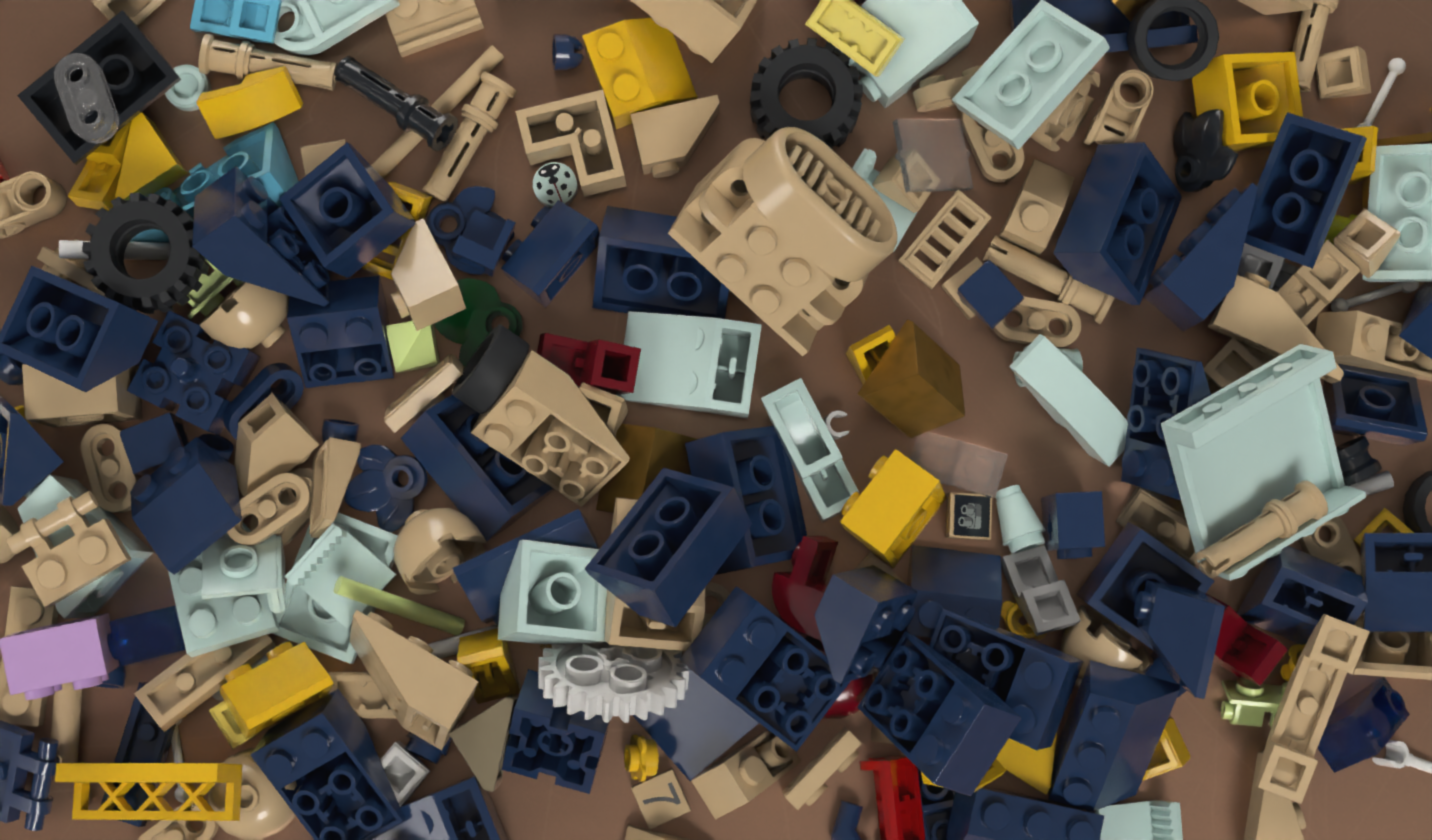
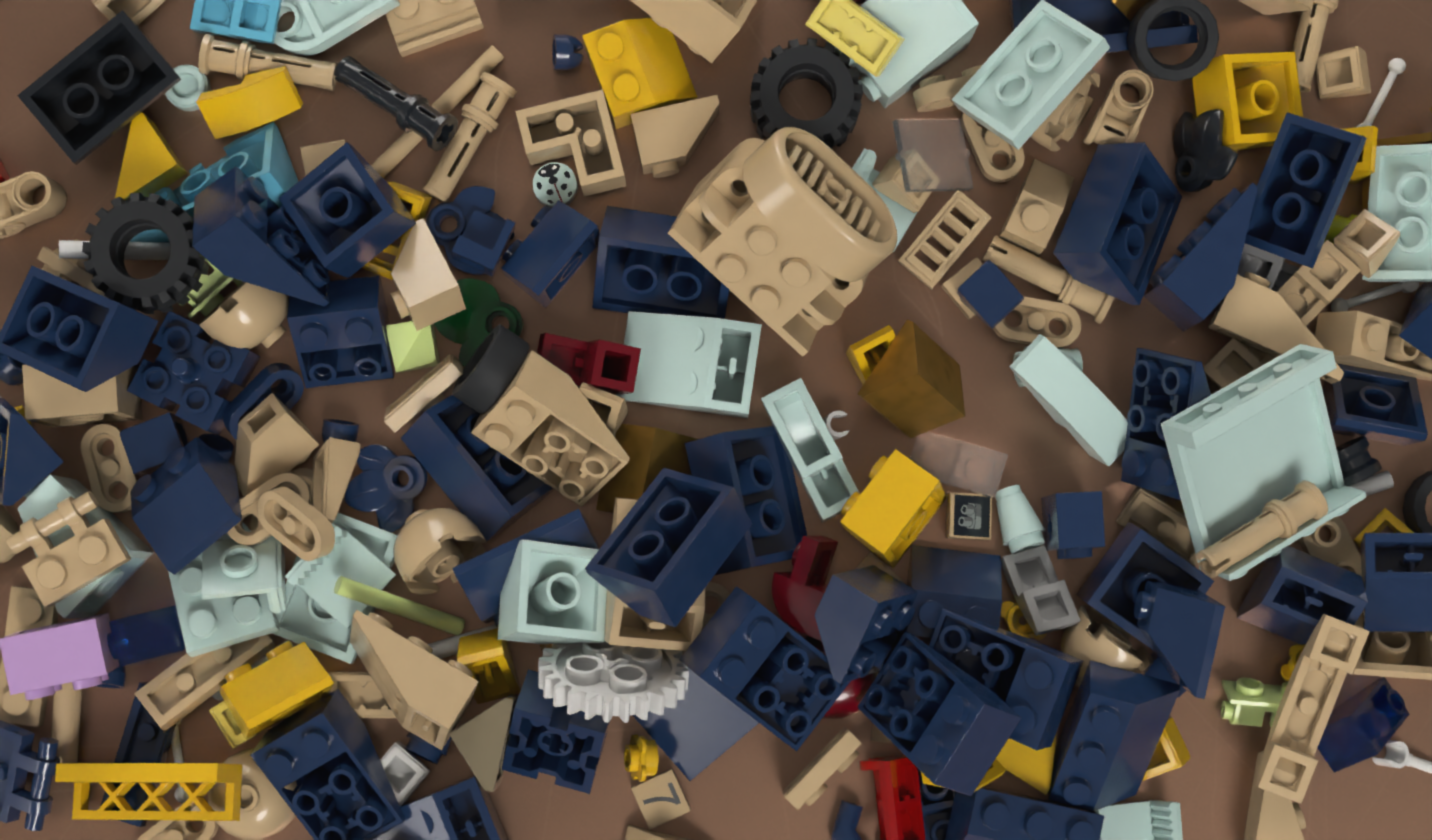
clear plate [54,53,119,144] -> none
yellow slope [68,120,132,211] -> none
tan slope [691,729,801,820] -> none
dark red brick [1206,593,1288,686] -> none
none -> tan plate [257,487,335,561]

